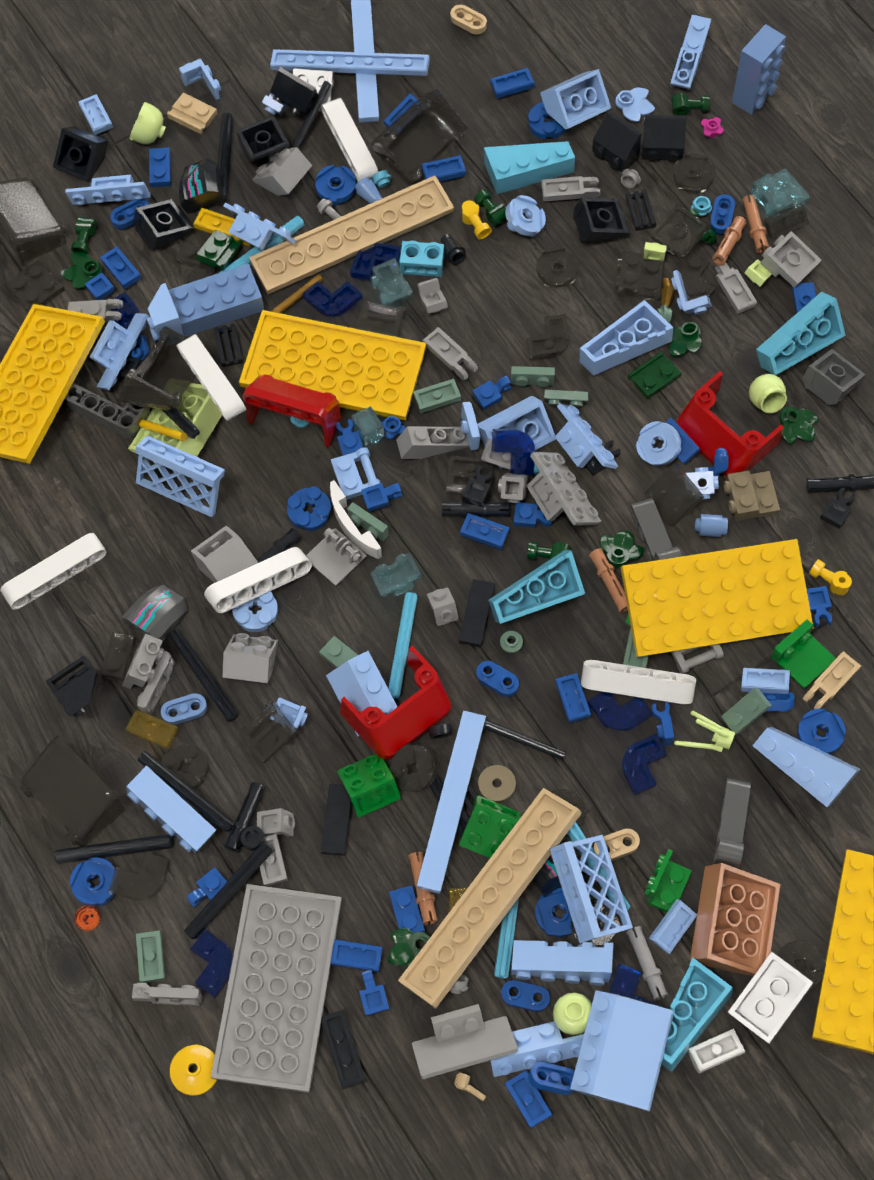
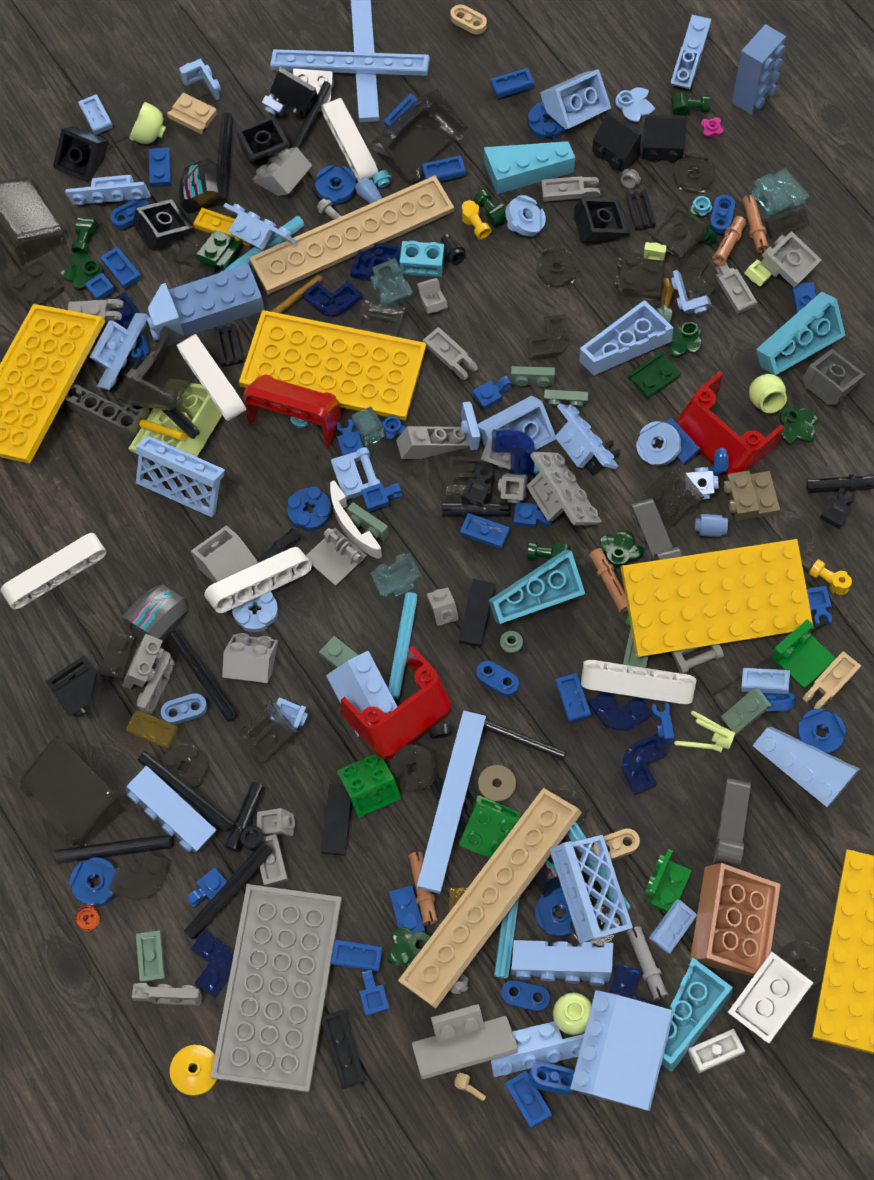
sand green plate [413,379,461,414] -> none

